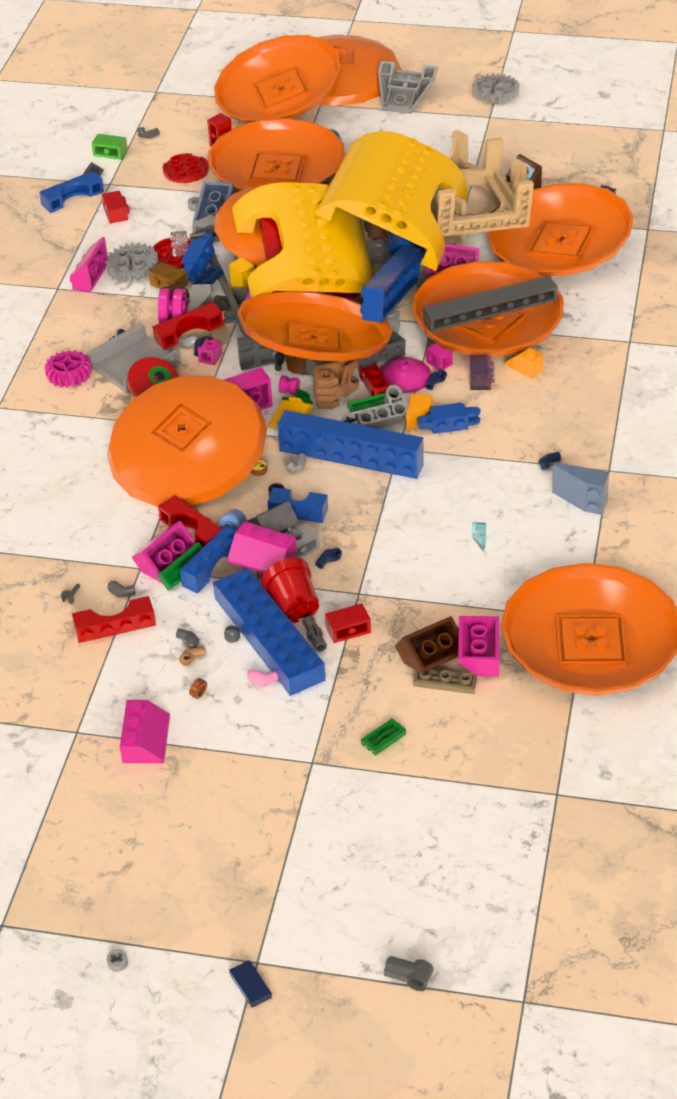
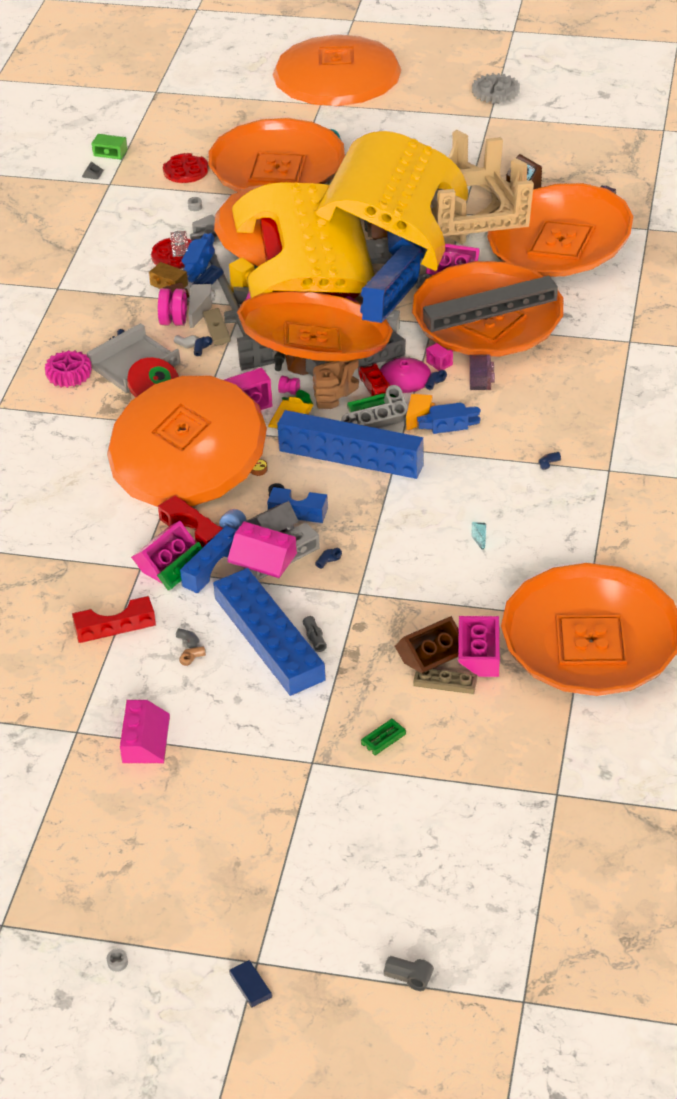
blue arch [39,171,104,213] -> none
dark grey hand [61,584,80,604] -> none
dark pink slope [70,237,107,292] -> none
red brick [101,190,130,224] -> none
light grey gear [105,242,159,282] -> none
dark grey arm [107,581,136,598] -> none
dark grey arm [137,127,160,138] -> none
red arch [152,302,224,350] -> none
dark orange tile [189,678,207,699] -> none
sand blue slope [193,181,237,222] -> none
dark pink brick [198,339,223,366] -> none
red brick [207,113,232,147] -> none
orange container [214,35,341,123] -> none
clear smoke tile [214,295,230,311] -> none
dark grey hinge [224,625,240,643] -> none
bright pink arm [247,670,278,686] -> none
red piece [261,557,320,623] -> none
light grey arm [285,453,306,473] -> none
red brick [325,603,371,643] -> none
light grey wedge [378,61,438,114] -> none
light orange slope [505,347,543,379] -> none
sand blue slope [552,462,610,515] -> none

